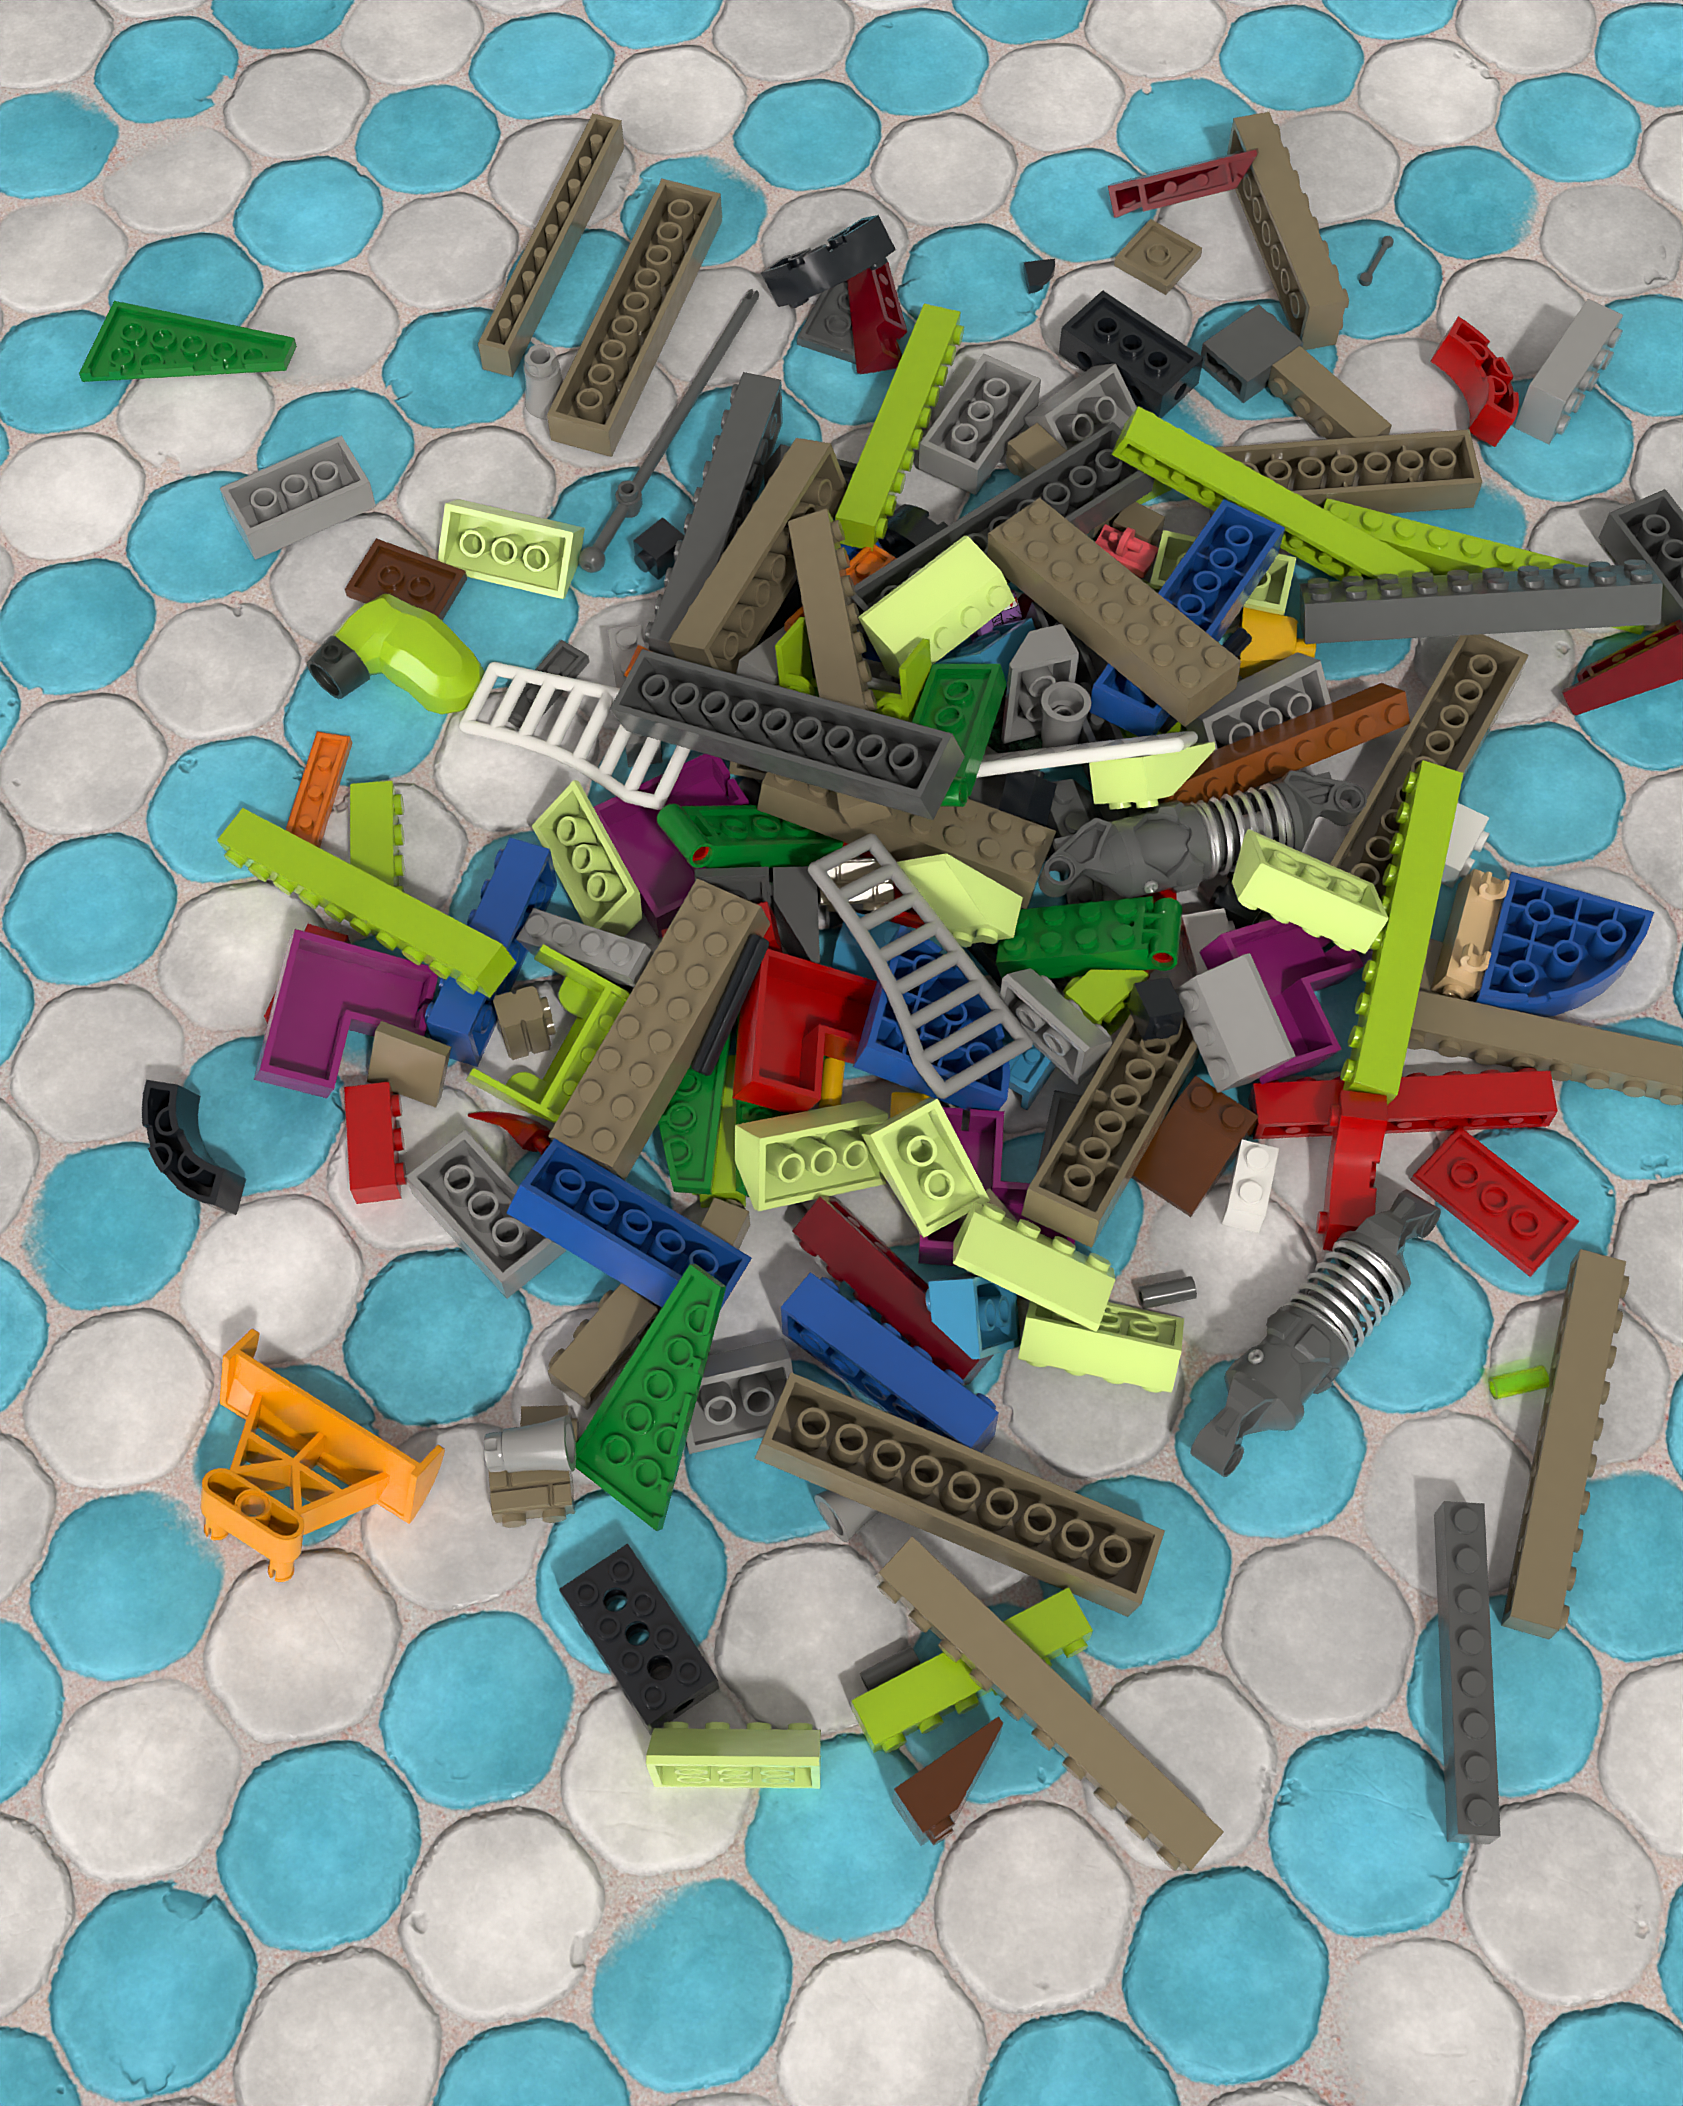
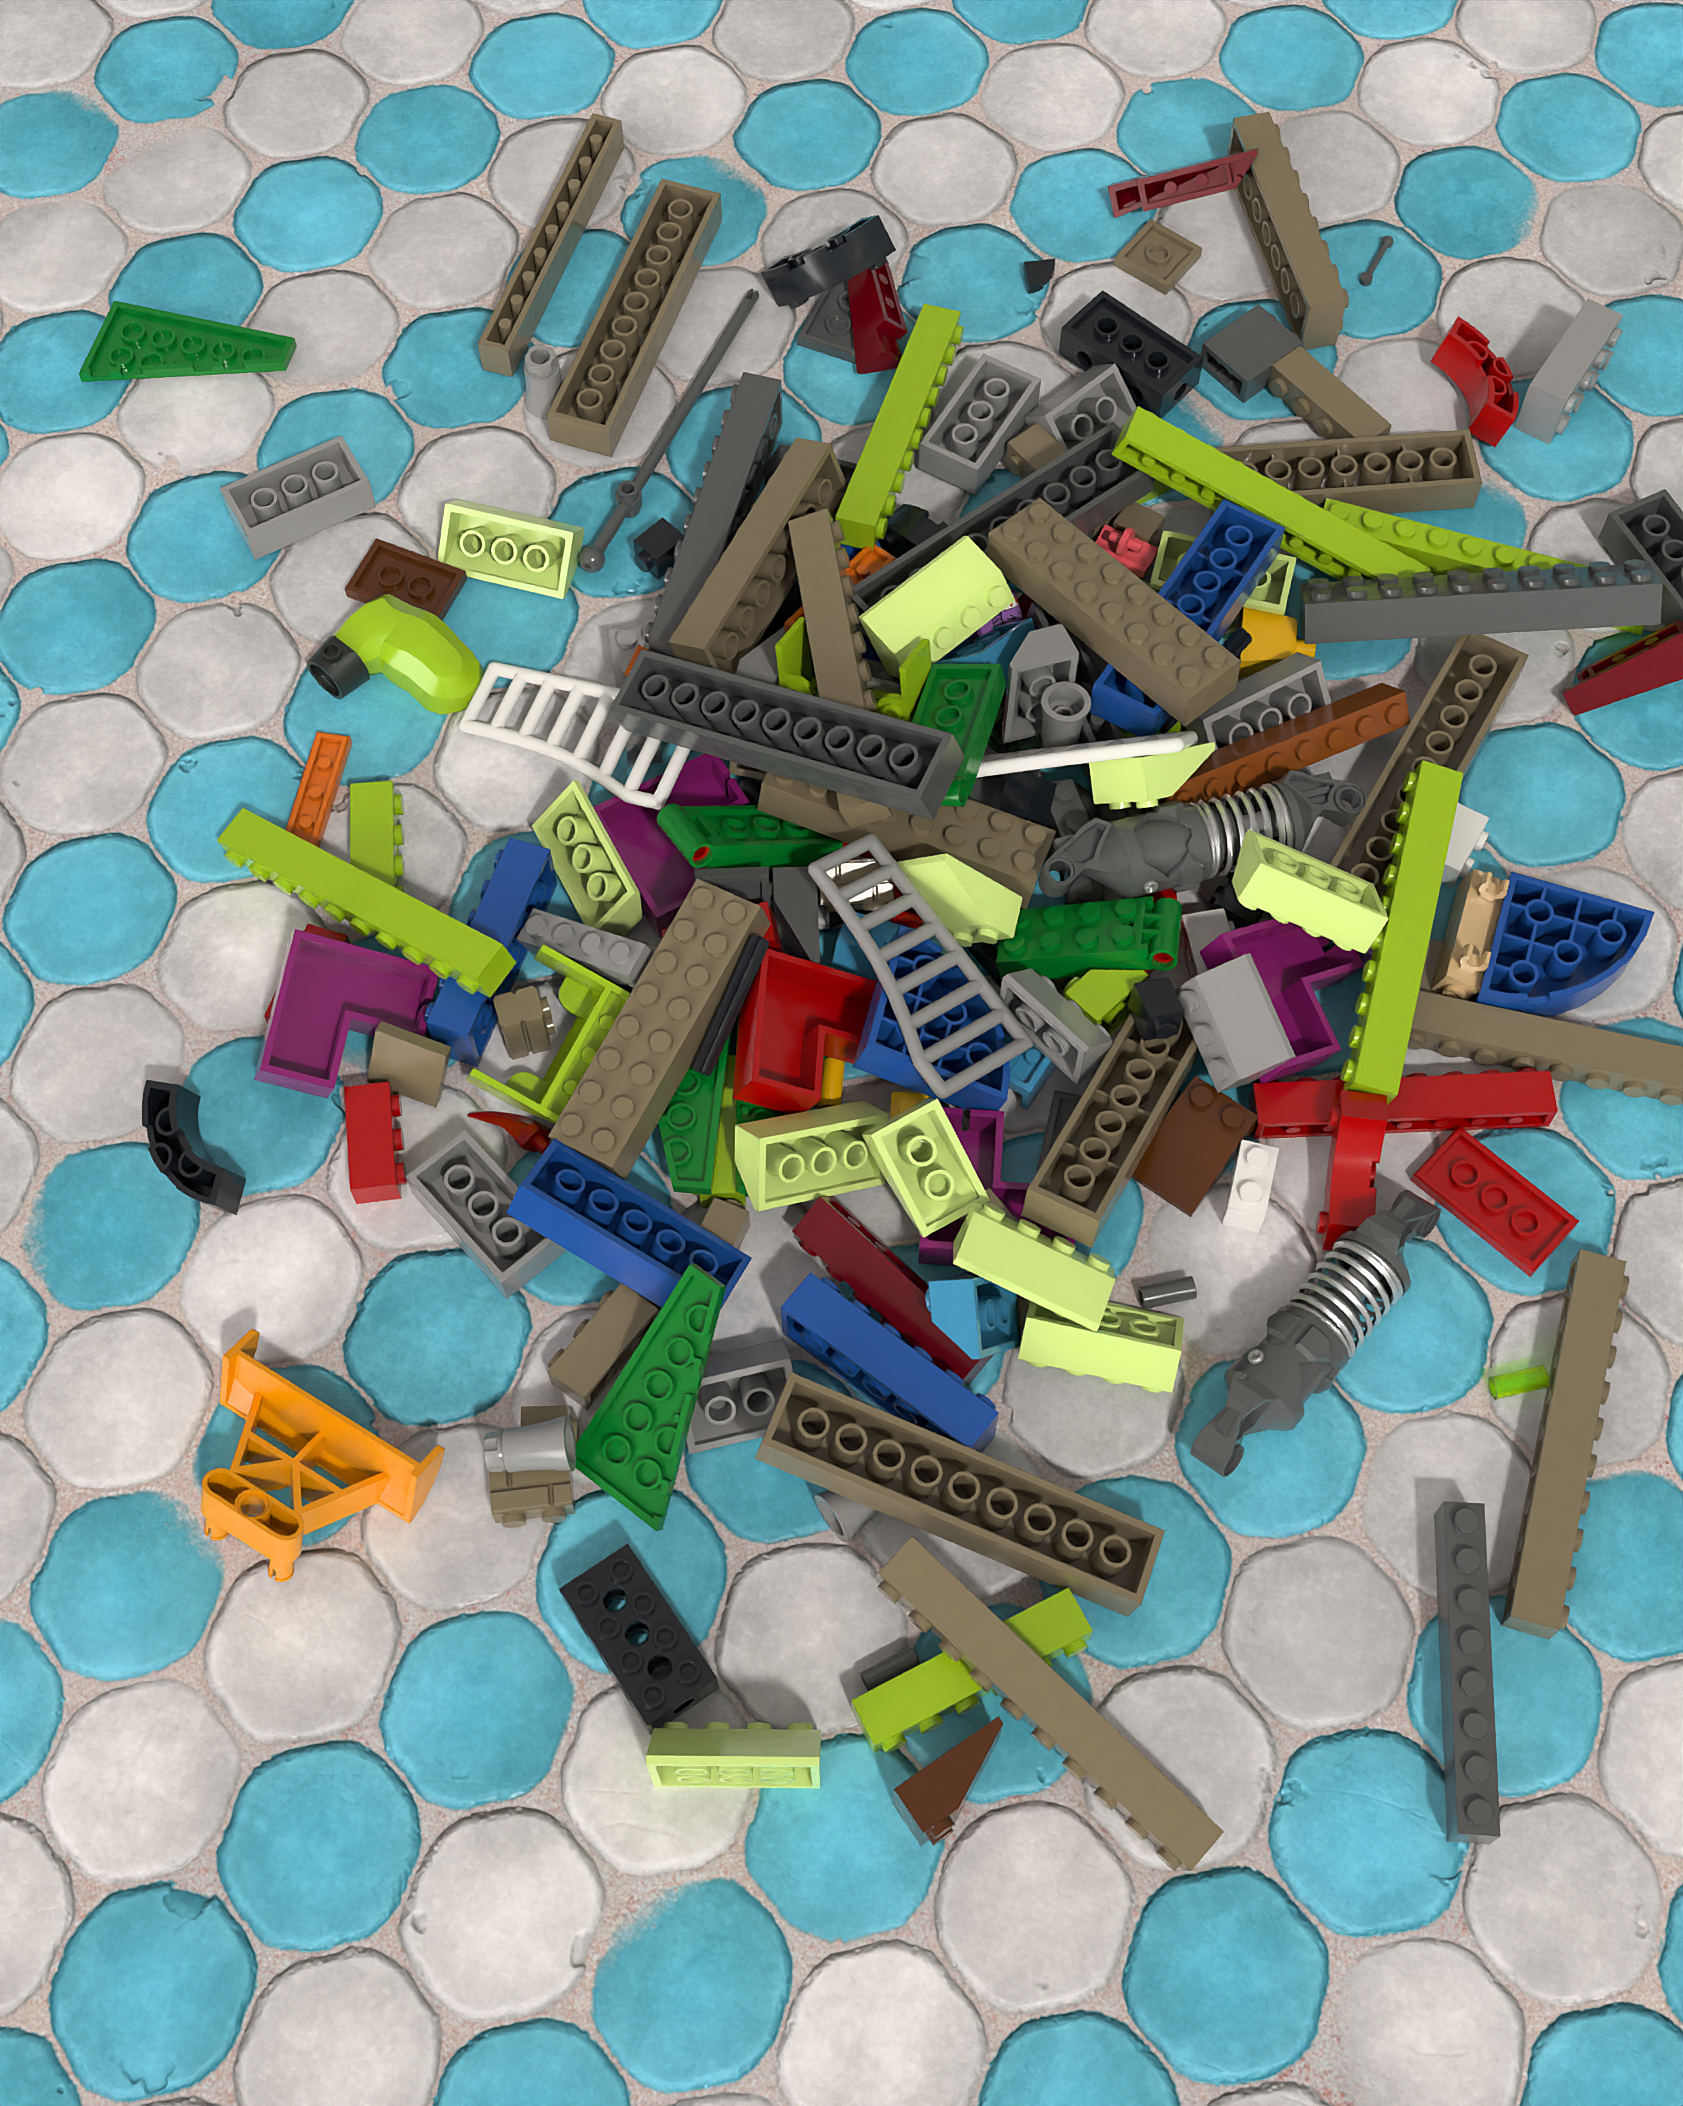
dark grey tile [508,640,590,729] -> none

